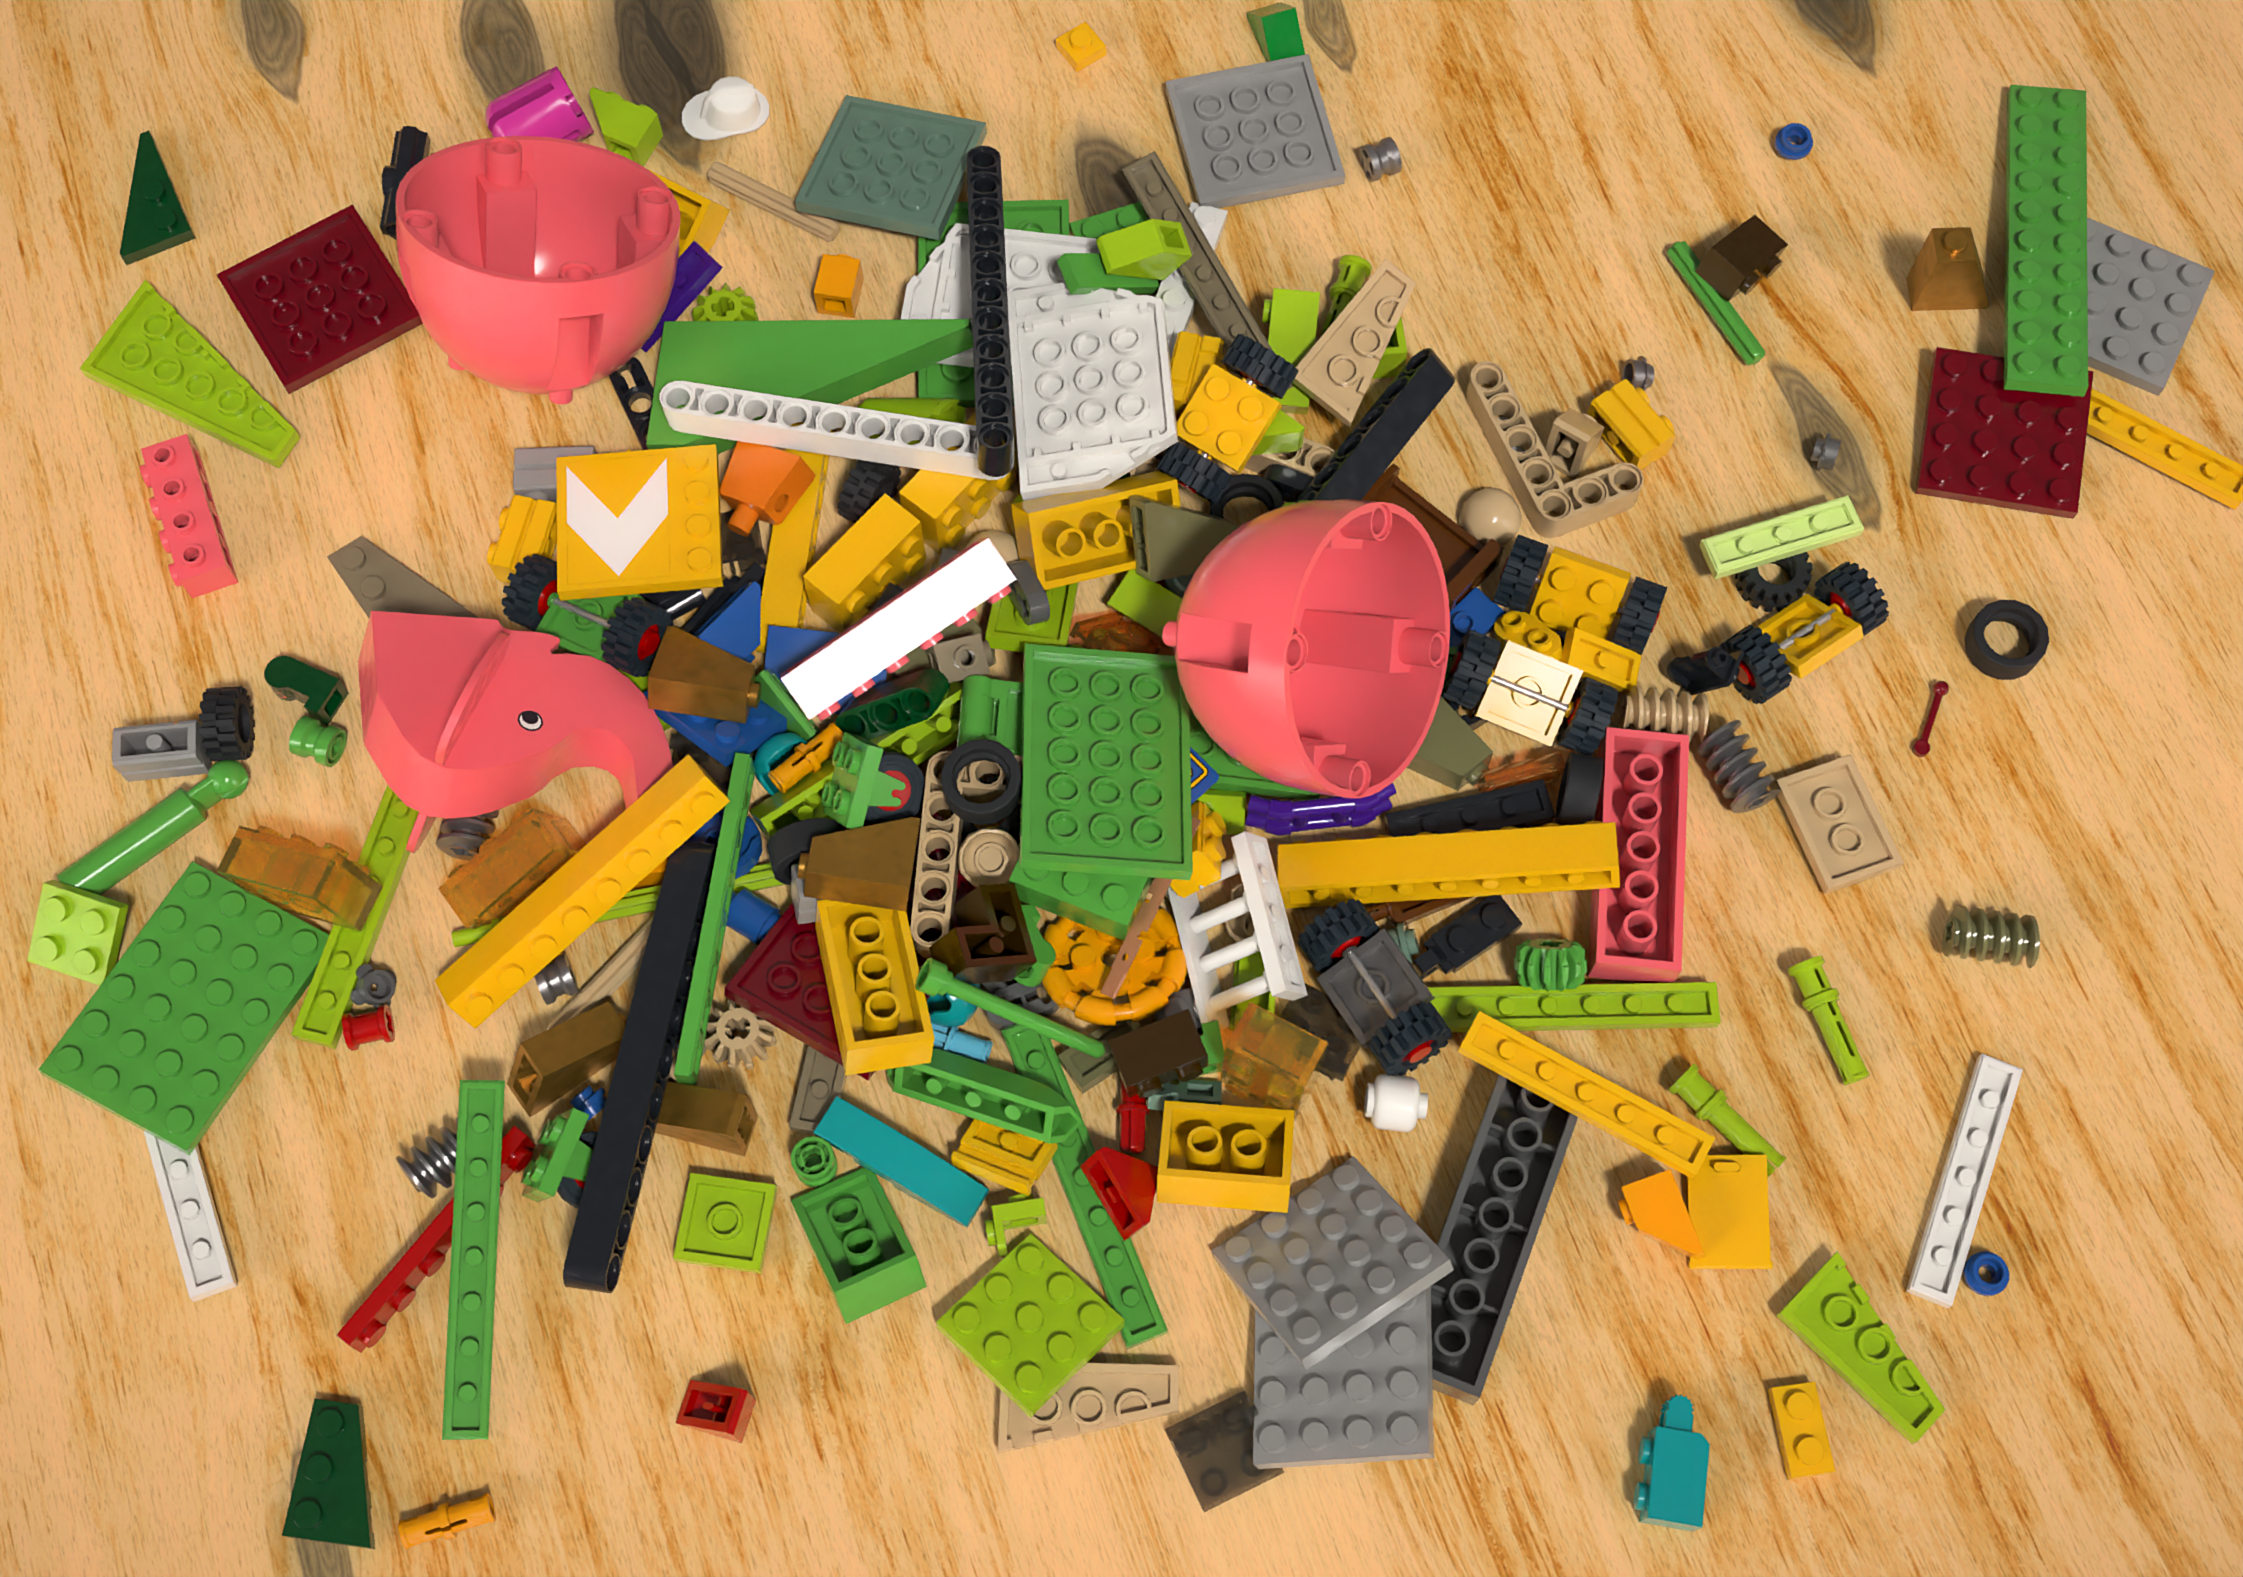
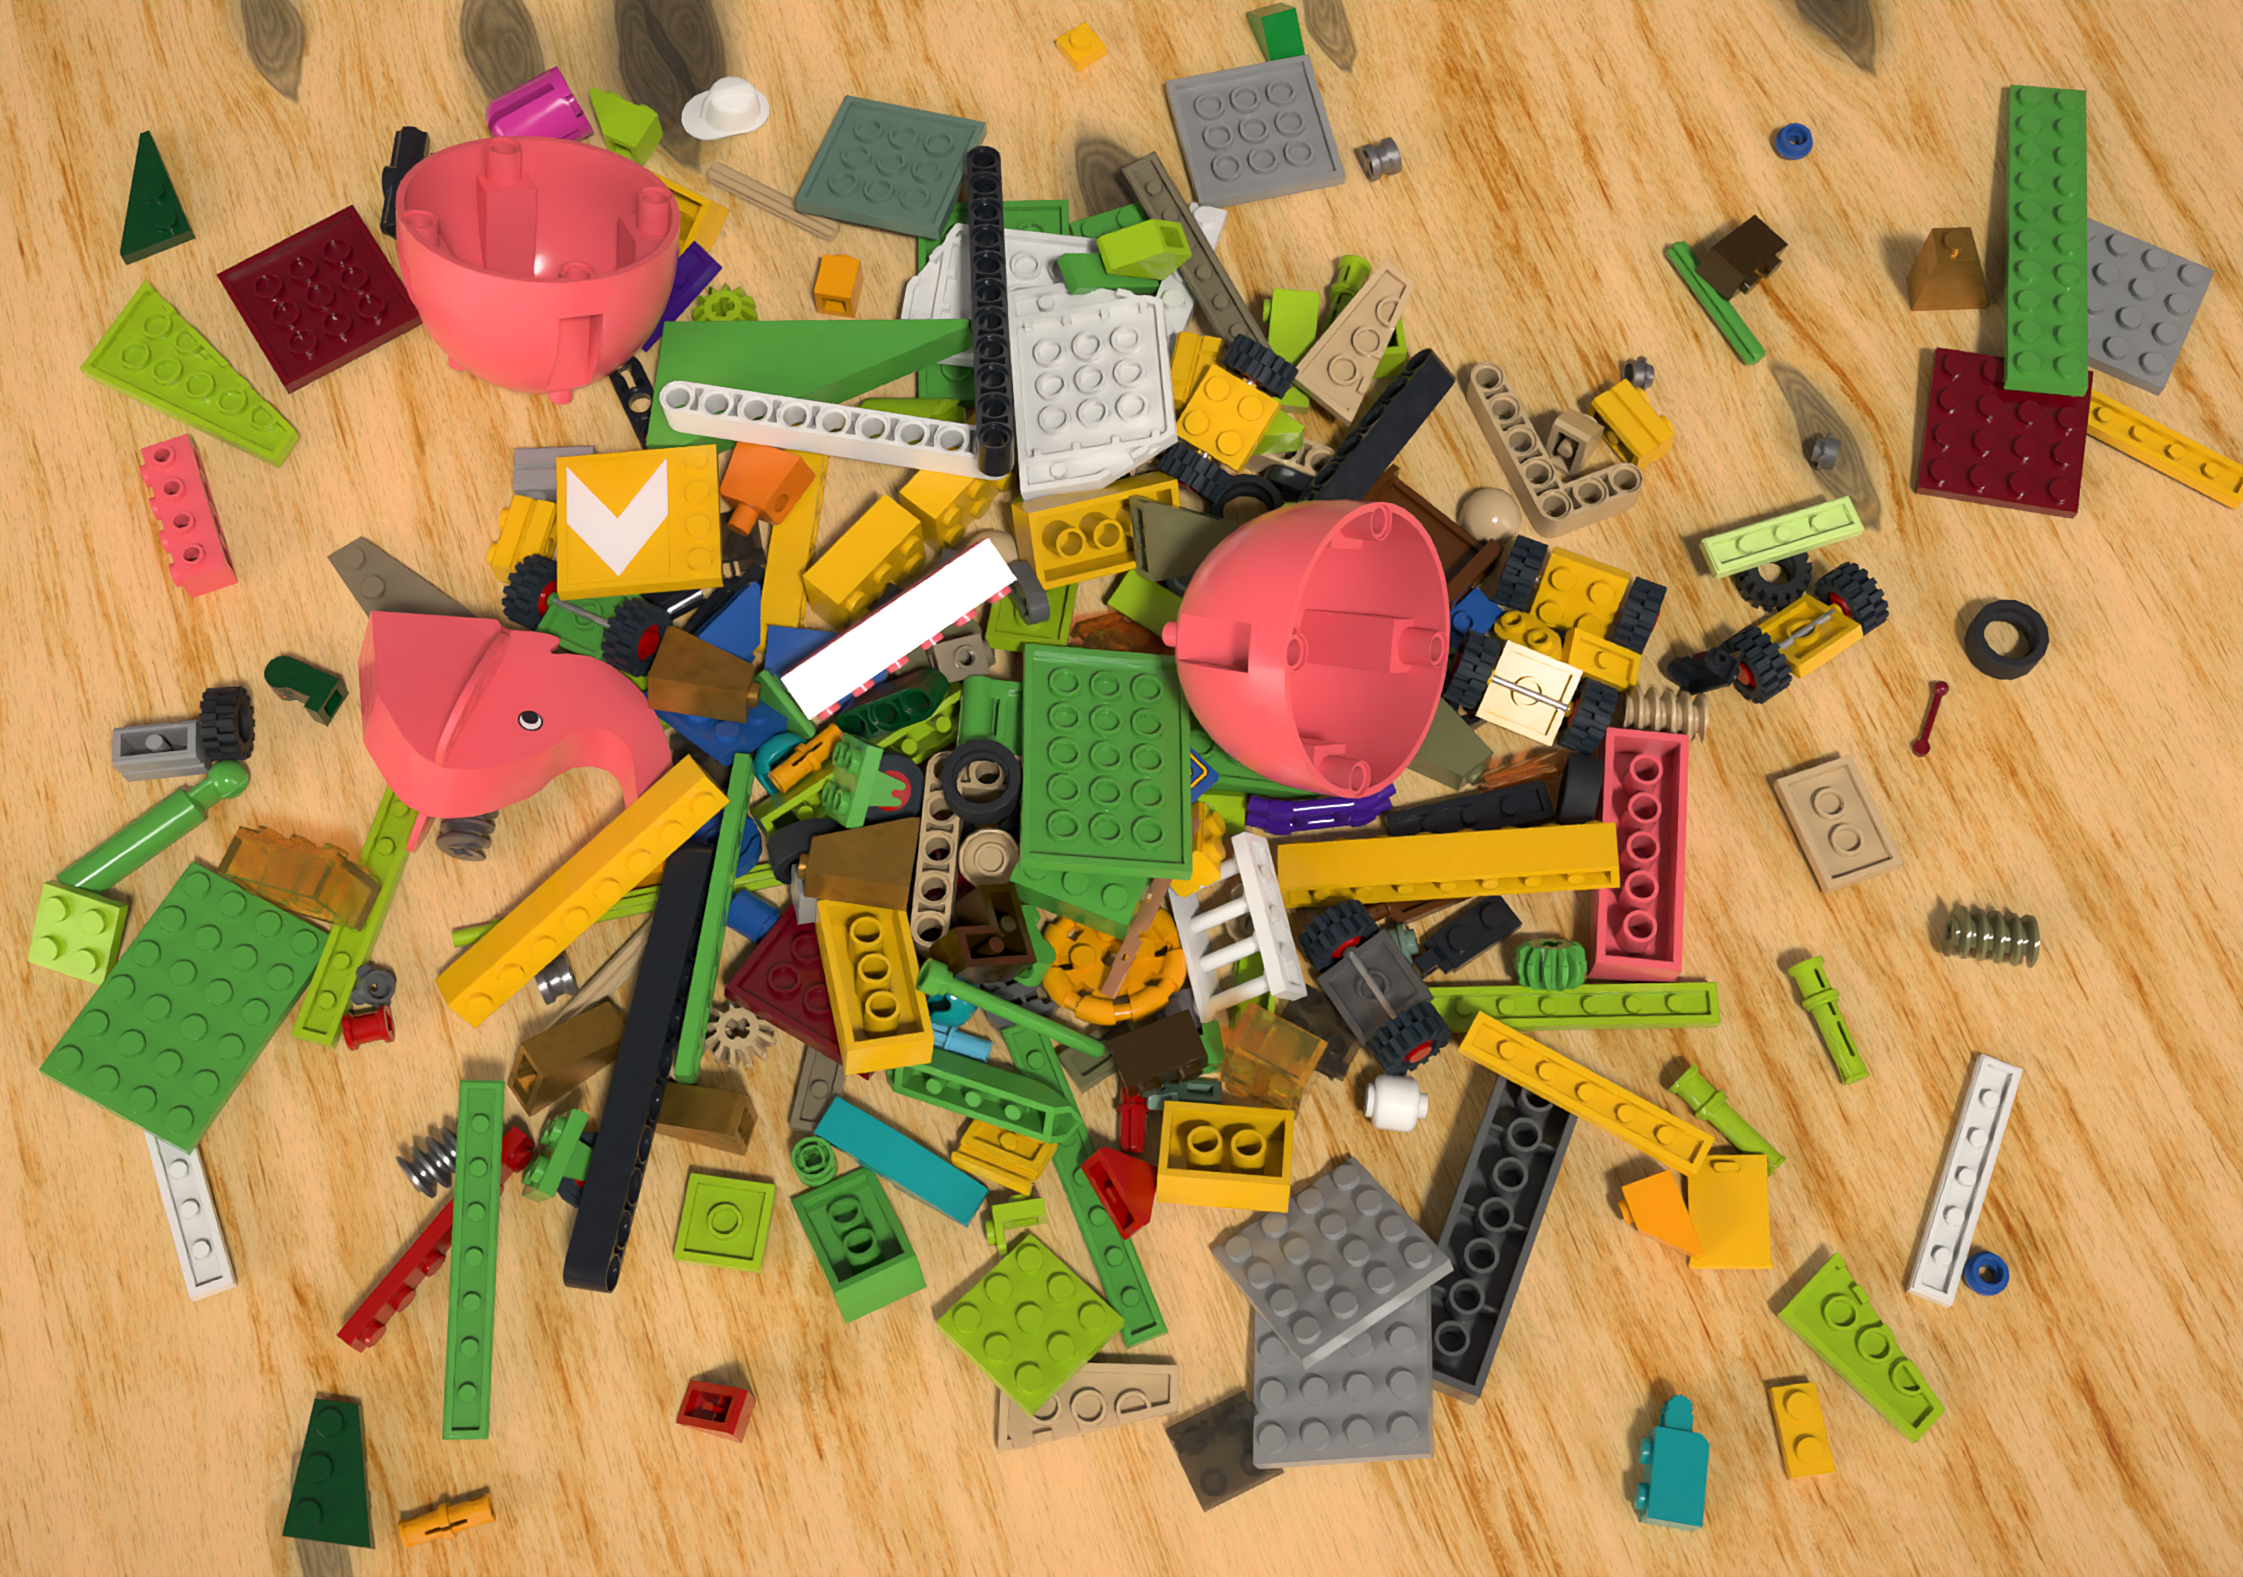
bright green wheel [289,716,347,767] -> none
clear yellow wedge [438,807,586,929] -> none
blue plate [569,1085,607,1121] -> none
black tyre [837,460,901,523] -> none
flat silver piece [1698,720,1781,813] -> none

